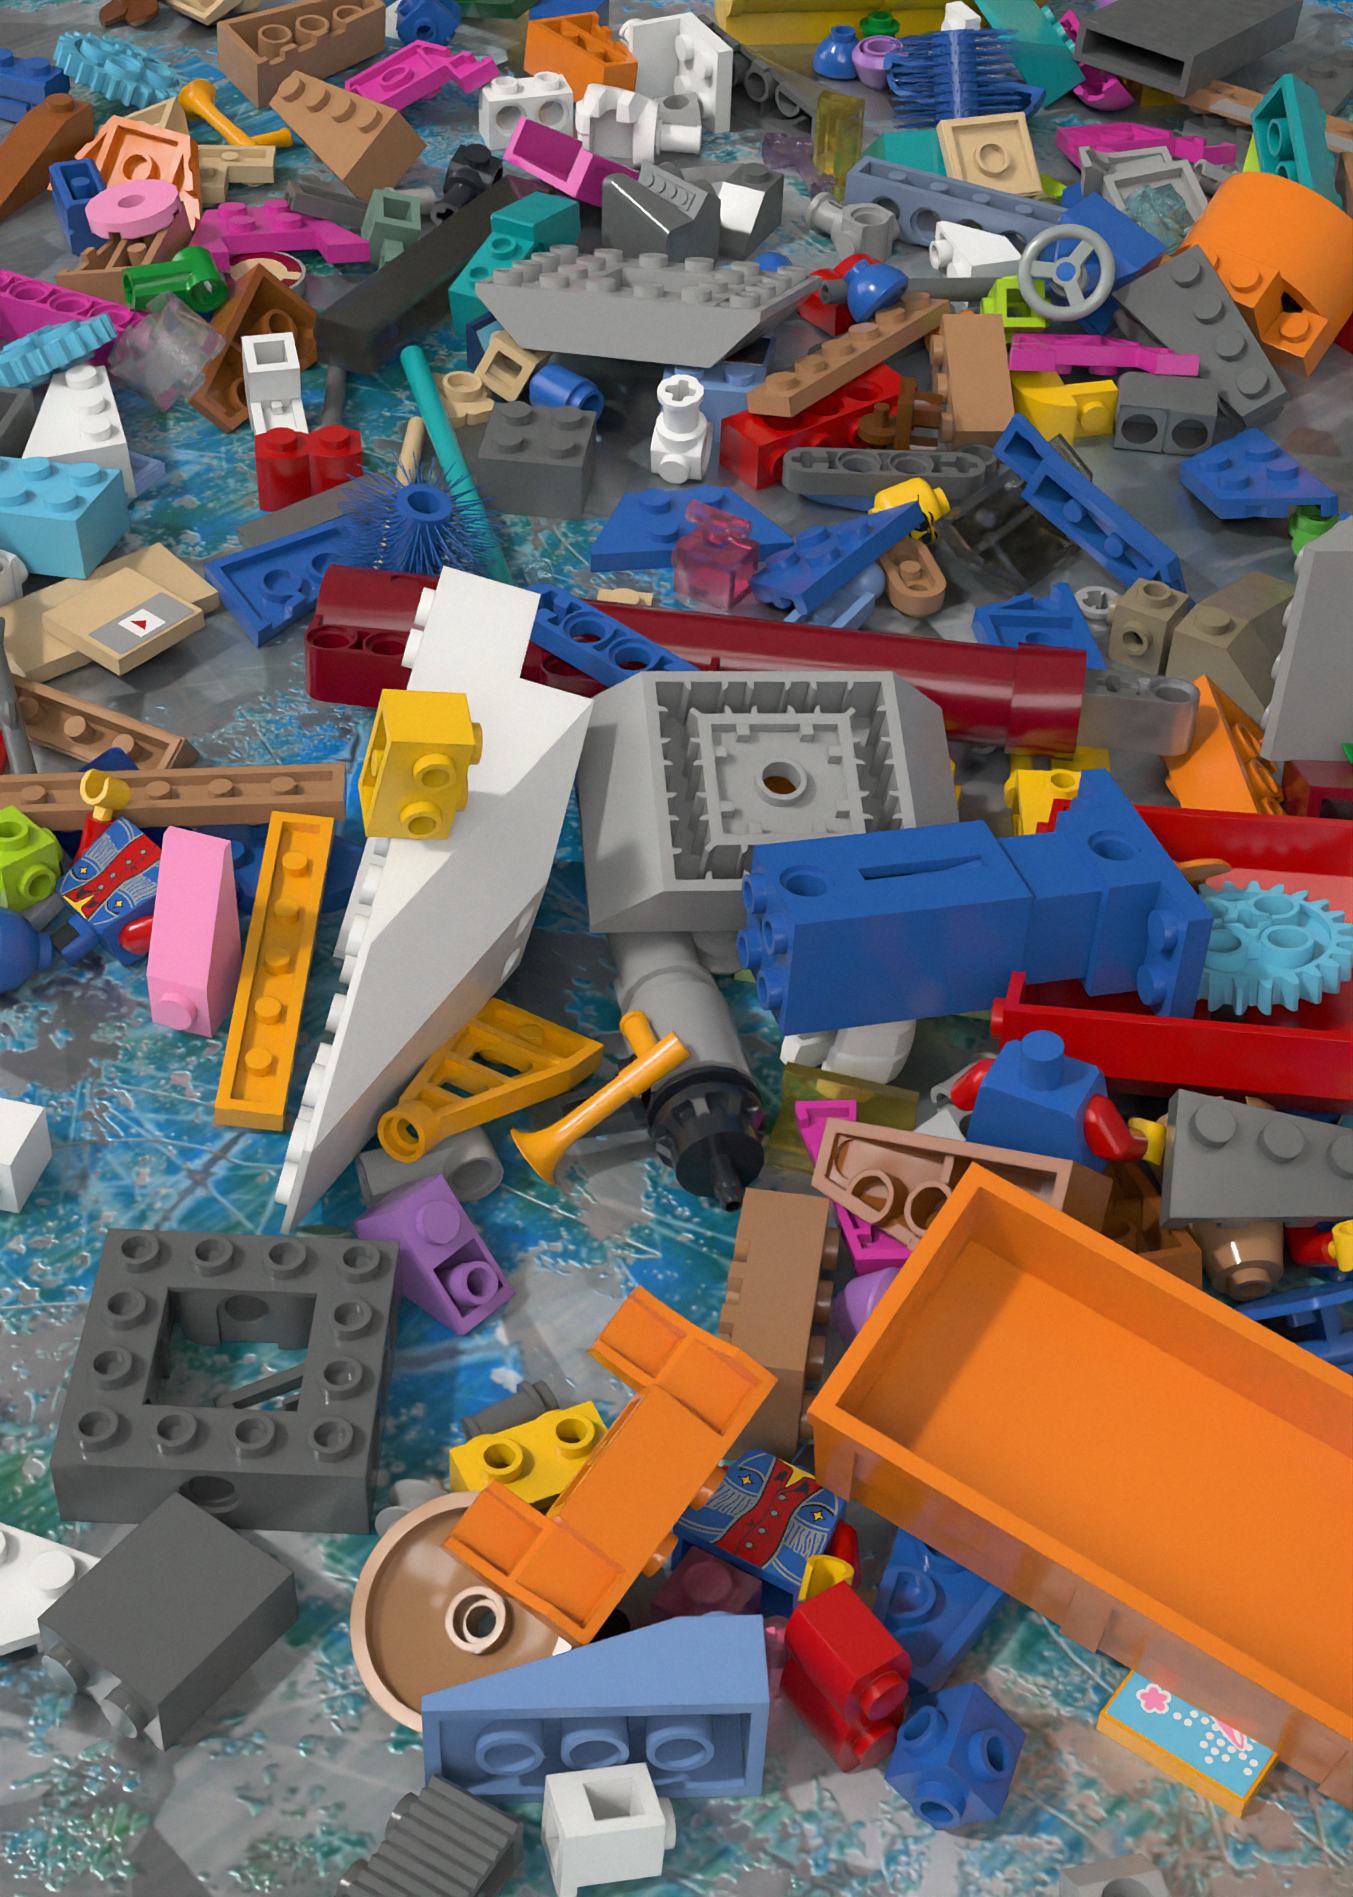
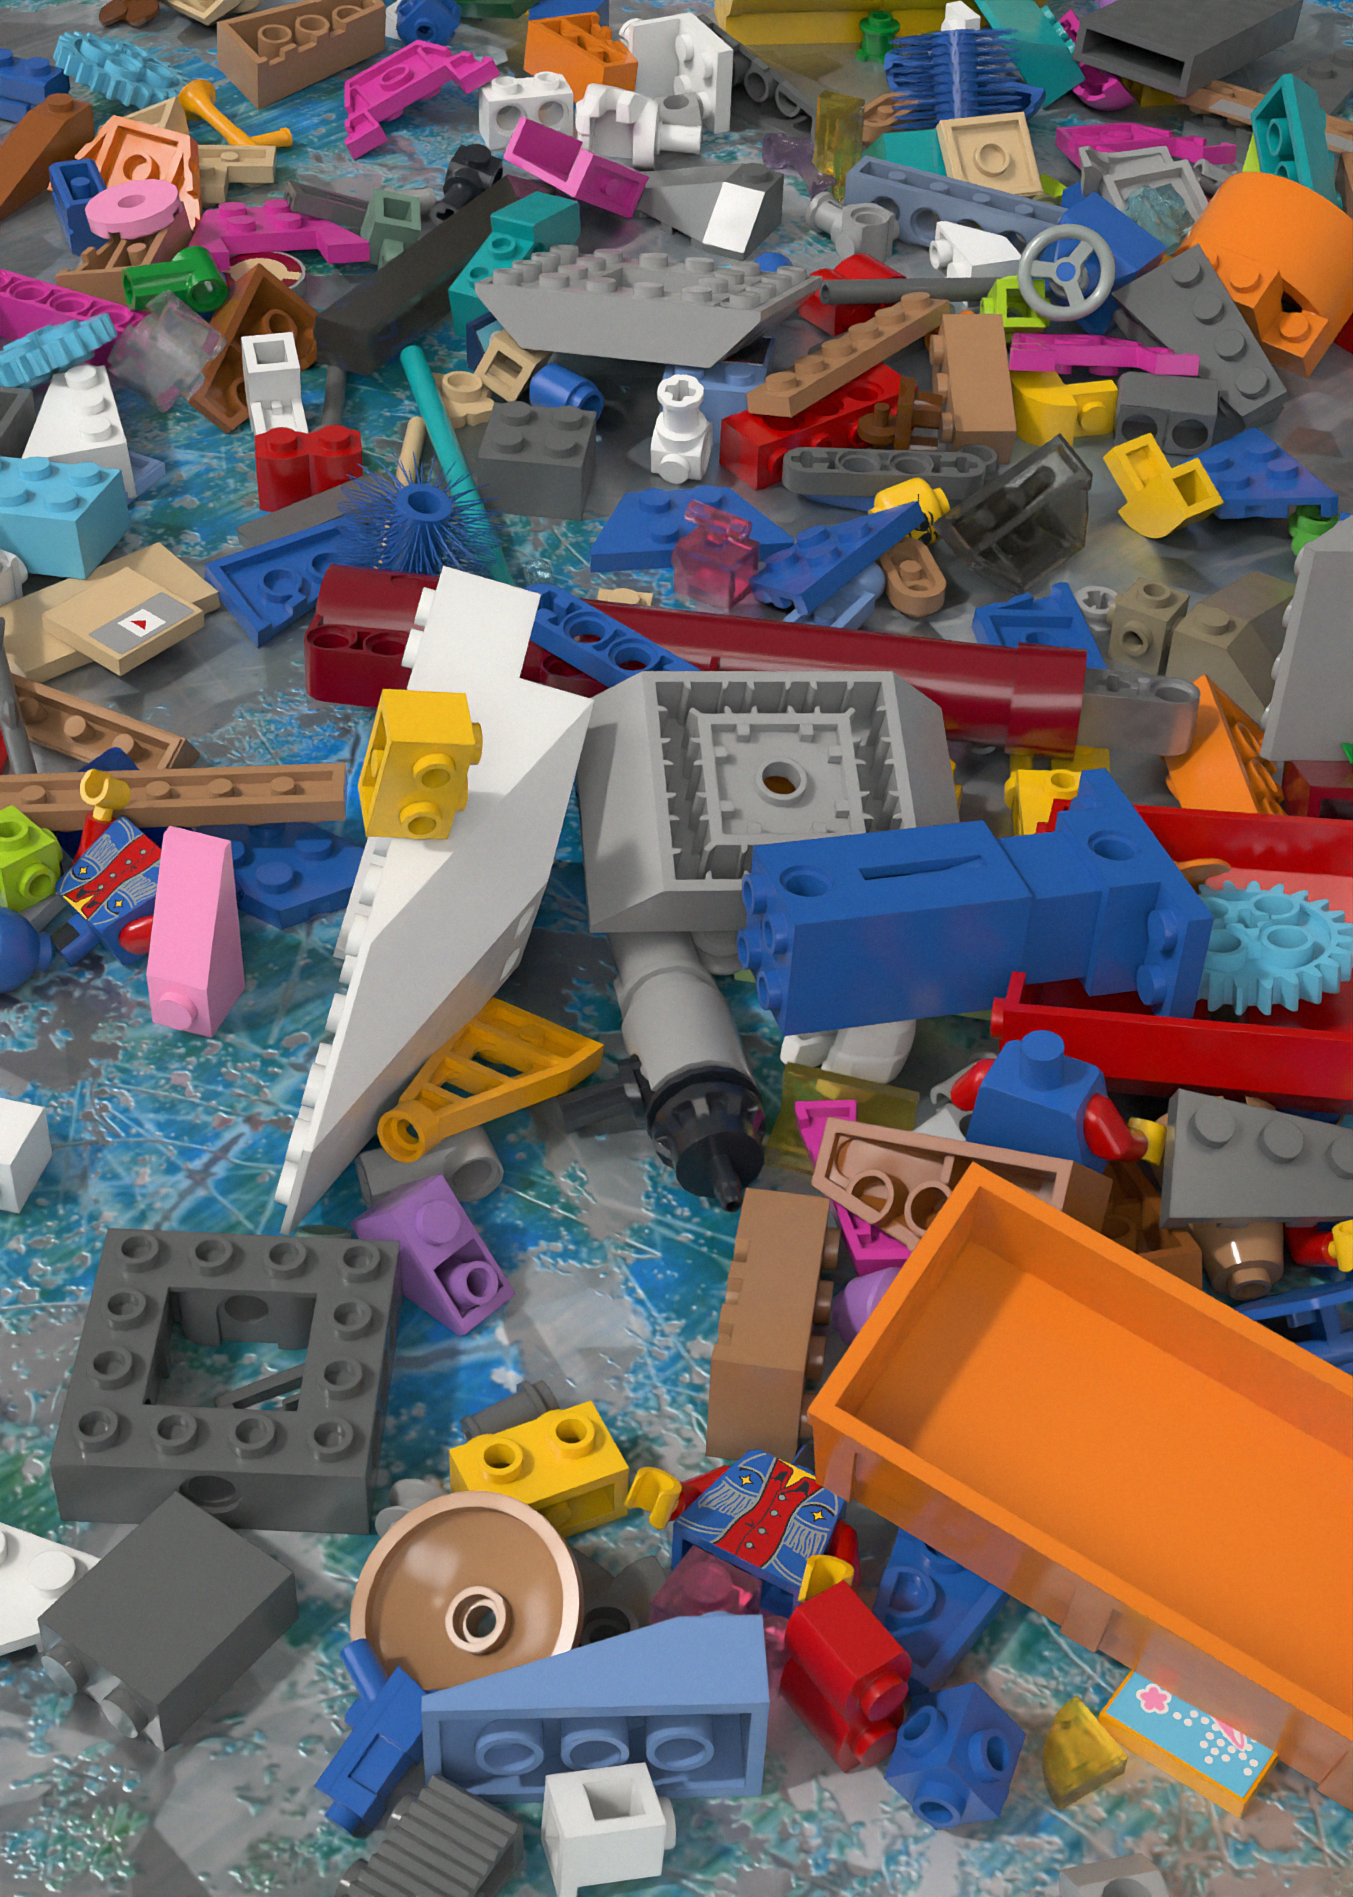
light orange plate [214,811,334,1131] -> none
medium nougat wedge [269,70,427,202] -> none
orange bracket [439,1285,779,1649] -> none
light orange piece [510,1010,692,1186] -> none
dark grey piece [601,159,721,265] -> none
blue brick [812,25,860,81] -> none
blue brick [843,259,909,324] -> none
medium lavender cone [851,36,908,91] -> none
blue wedge [991,412,1197,614] -> none
none -> blue piece [314,1638,440,1836]
none -> medium nougat plate [852,92,919,146]
none -> clear yellow tile [1042,1696,1128,1811]
none -> yellow brick [1102,432,1224,538]

